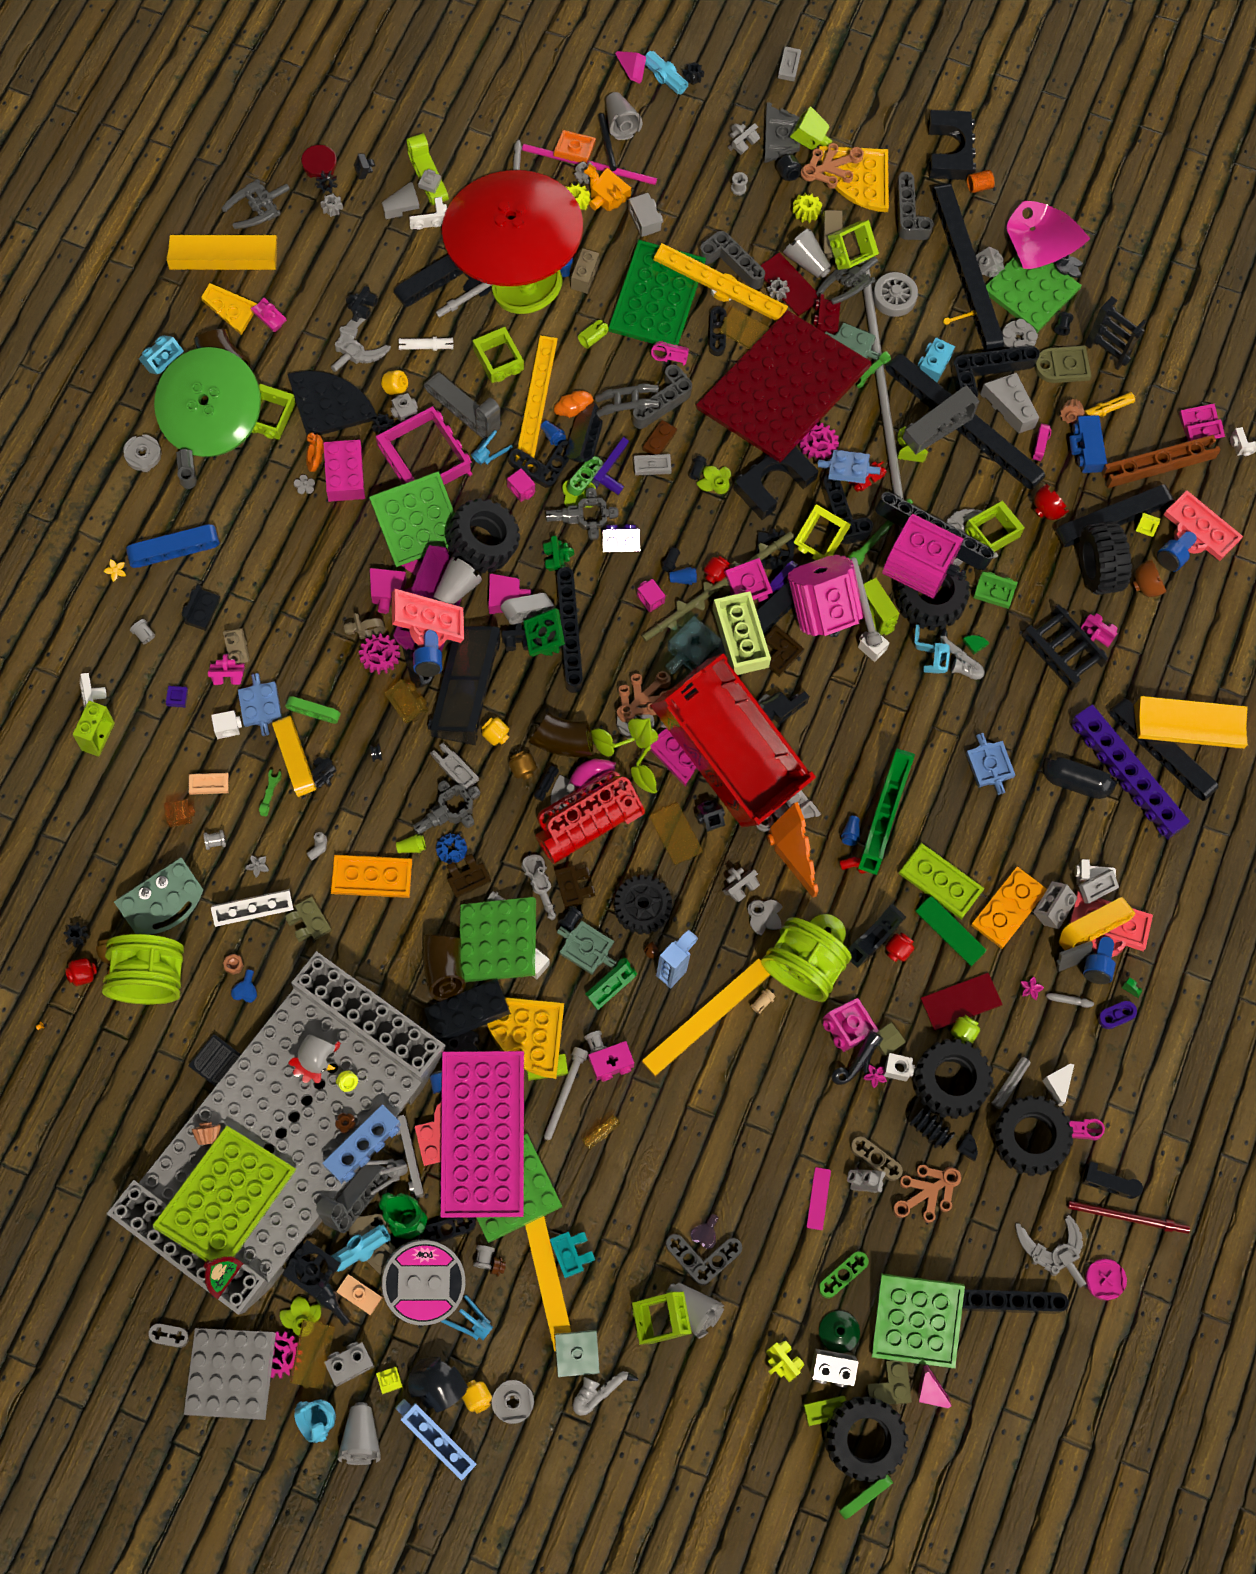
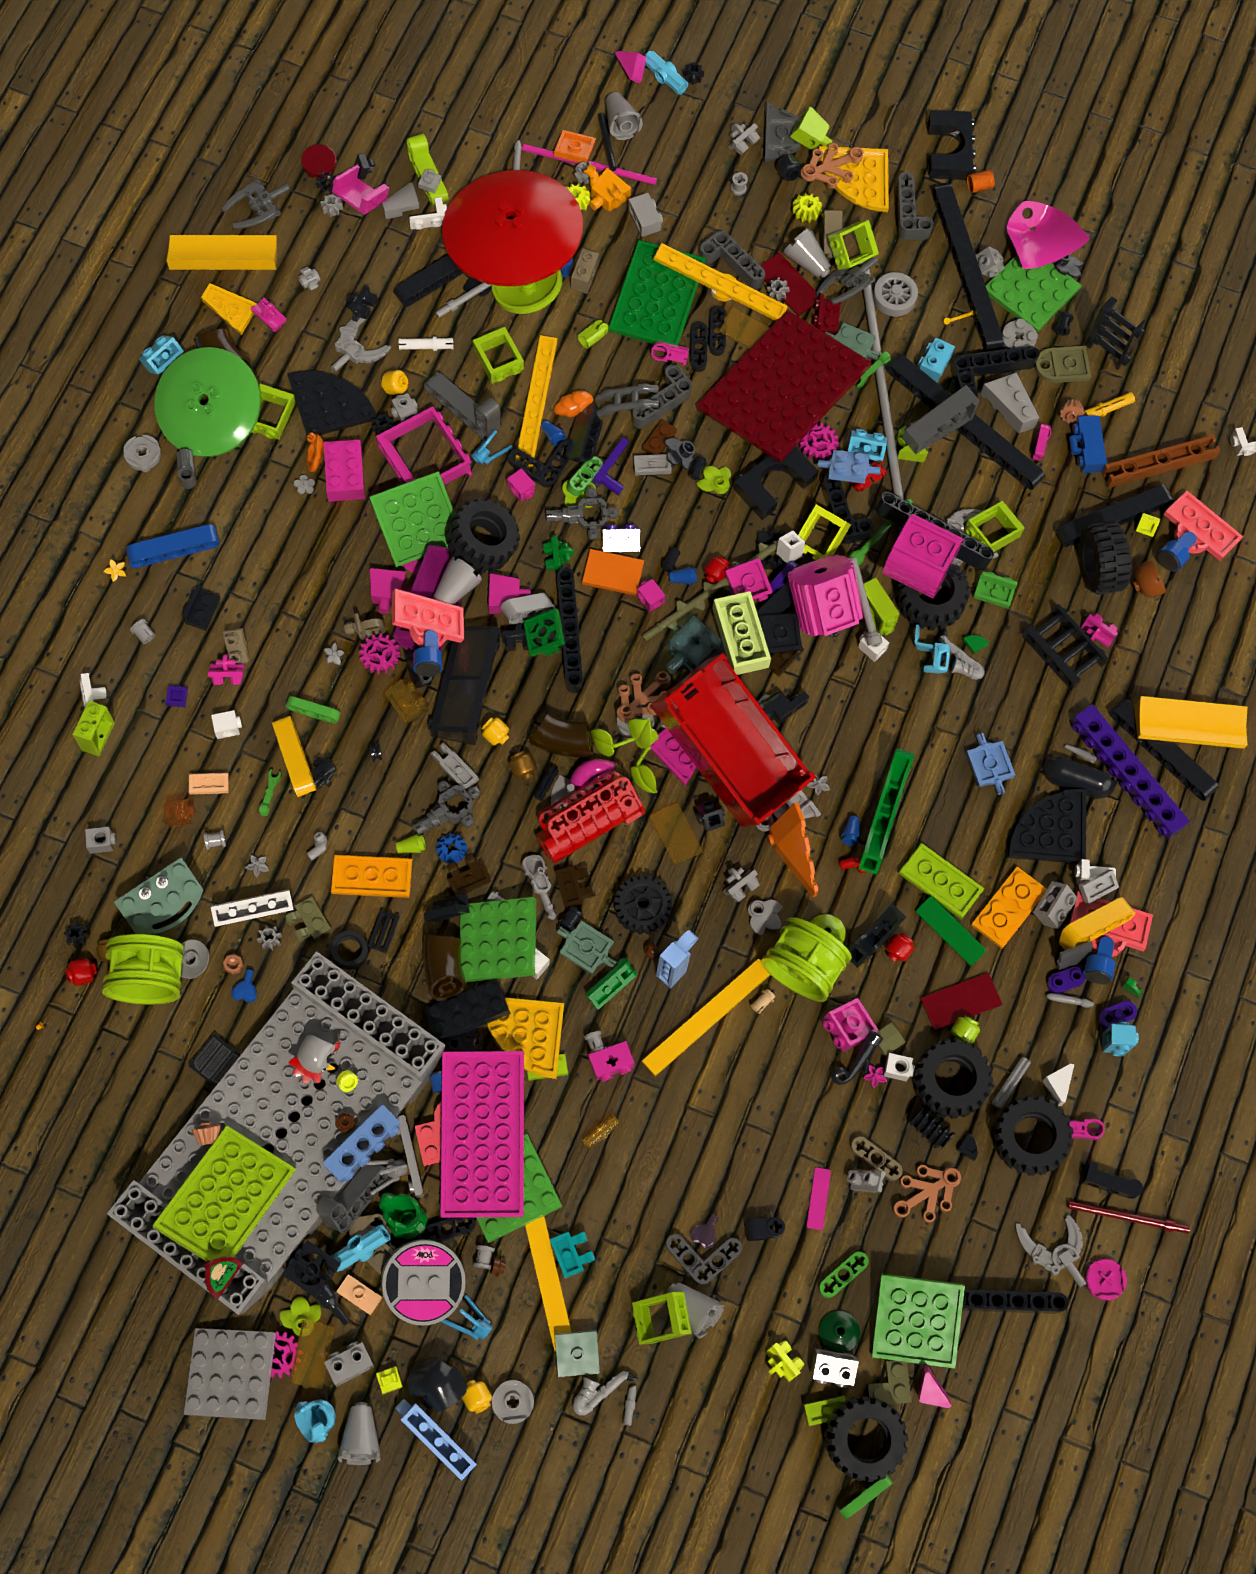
light grey beam [149,1324,189,1348] -> none
medium blue plate [238,673,282,736] -> none
light grey piece [544,1047,589,1140] -> none
light grey plate [778,46,801,82] -> none
dark pink plant [1020,977,1044,1000] -> none
red cylinder [1034,484,1069,520] -> none
dark pink slope [1179,403,1225,441] -> none
none -> light grey brick [85,827,116,854]
none -> light grey dish [181,940,209,979]
none -> light grey gear [257,925,282,951]
none -> light grey gear [298,267,320,290]
none -> light grey plant [324,643,345,665]
none -> black tyre [330,930,369,970]
none -> dark pink panel [332,165,389,215]
none -> black tile [368,910,400,954]
none -> black bracket [423,894,470,922]
none -> orange tile [582,549,644,596]
none -> light grey piece [623,1384,636,1426]
none -> black plate [664,438,695,470]
none -> black beam [691,322,708,372]
none -> black piece [745,1217,785,1241]
none -> black tile [759,613,803,654]
none -> white brick [776,531,805,564]
none -> light grey plant [807,775,830,796]
none -> medium azure brick [848,429,887,461]
none -> black plate [1008,789,1086,864]
none -> dark purple plate [1047,967,1086,994]
none -> light grey helmet [1064,744,1097,763]
none -> medium azure brick [1102,1022,1139,1056]

